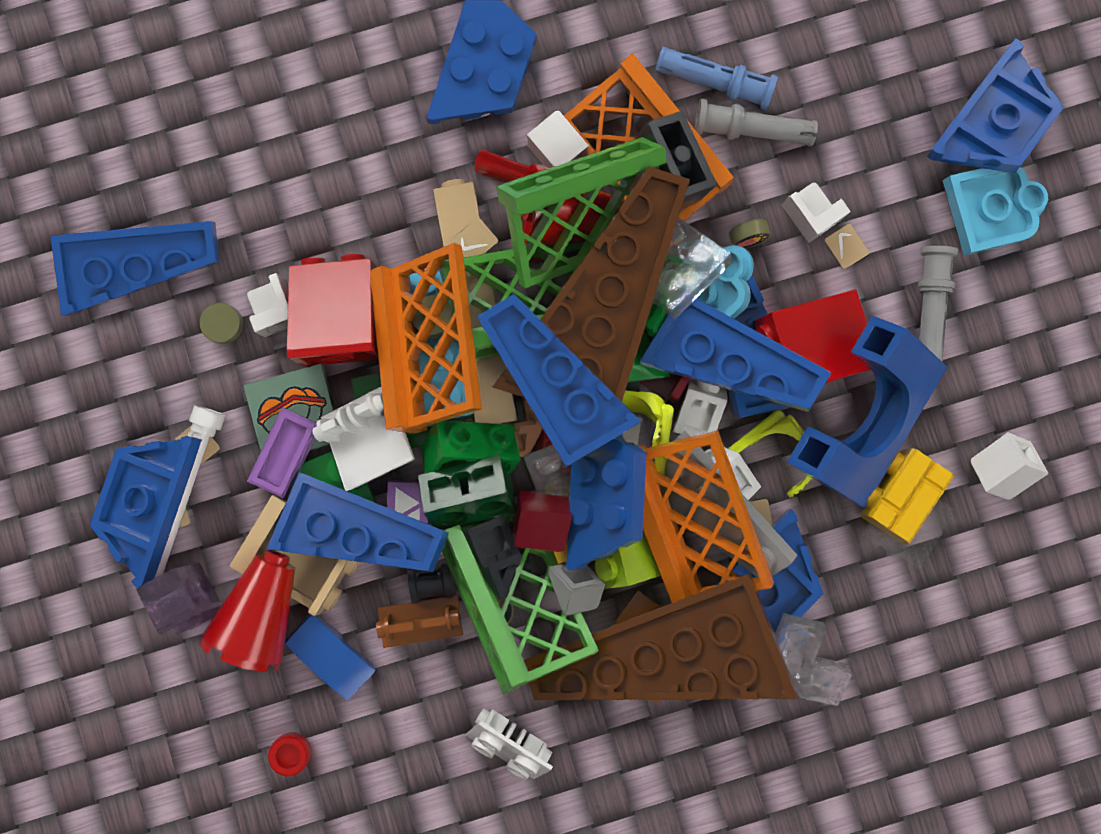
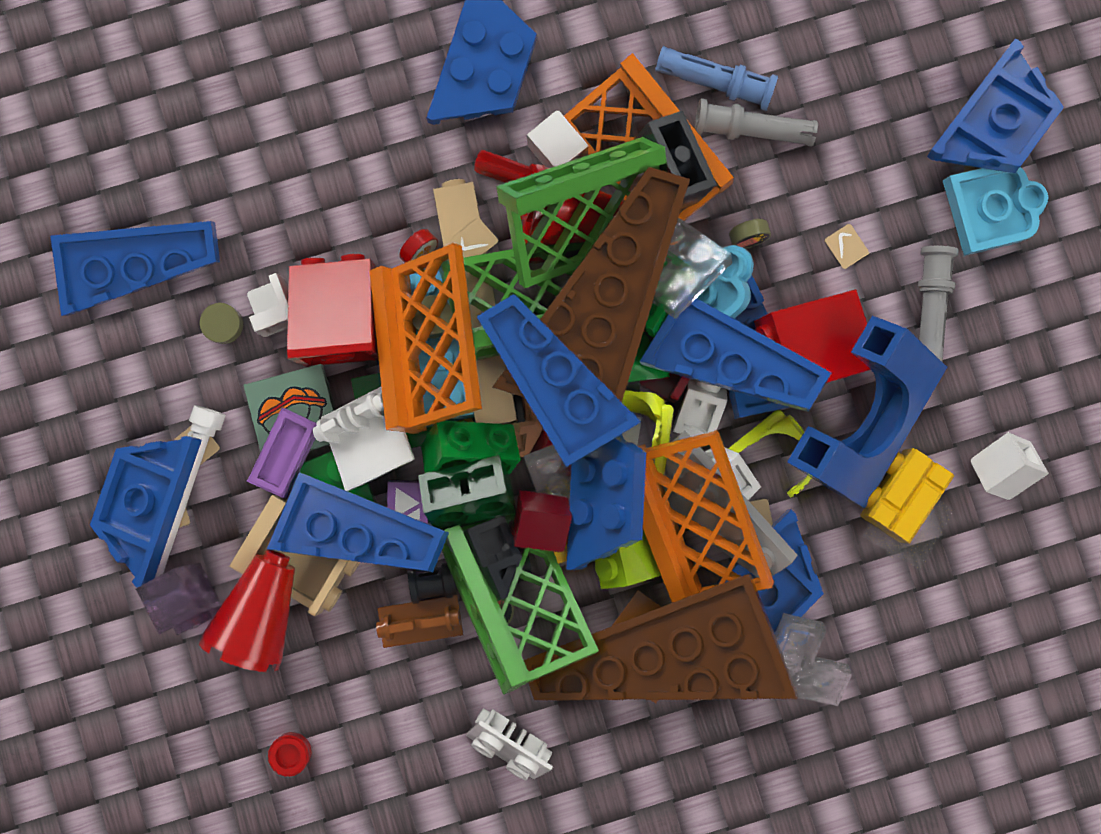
blue slope [285,614,376,701] -> none
light grey slope [548,563,605,615] -> none
white panel [781,183,851,243] -> none
none -> red tile [399,229,438,263]

